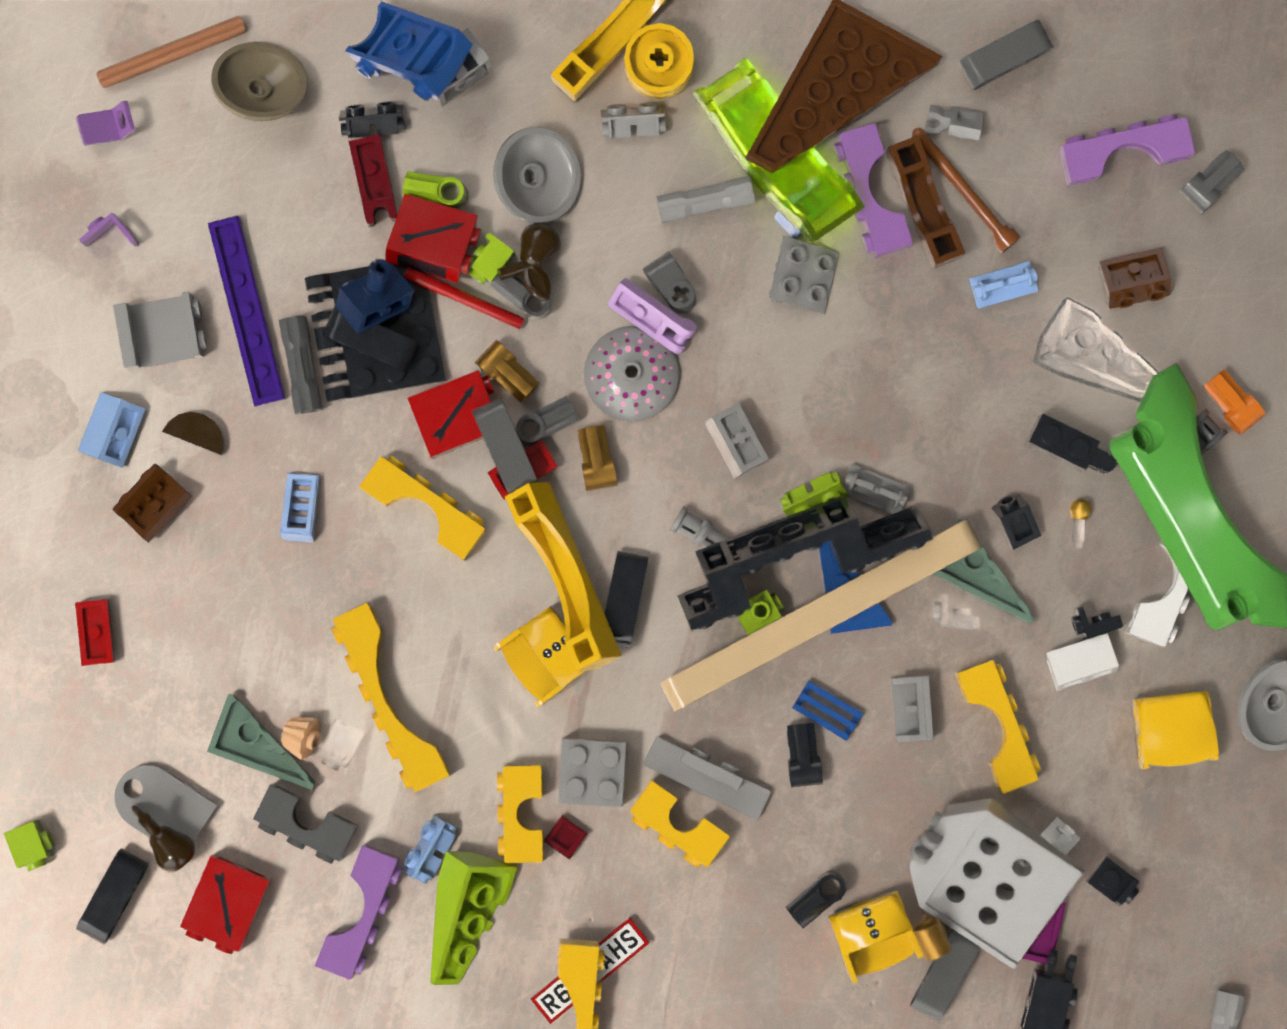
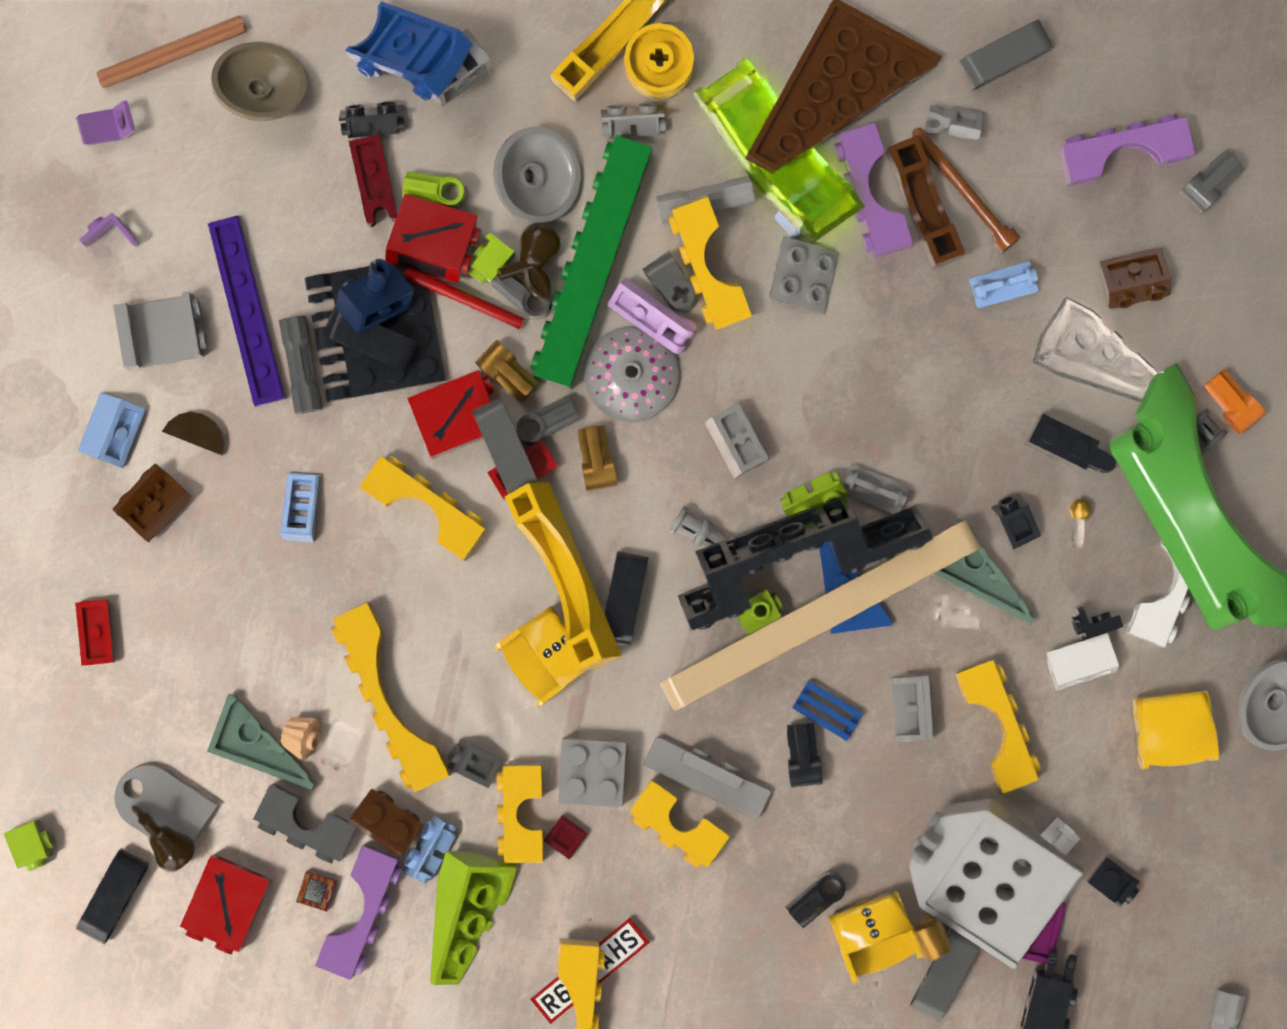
none -> tile [296,871,337,912]
none -> reddish brown bracket [348,788,424,858]
none -> dark grey bracket [447,738,503,788]
none -> green brick [530,135,652,390]
none -> yellow arch [667,195,752,330]

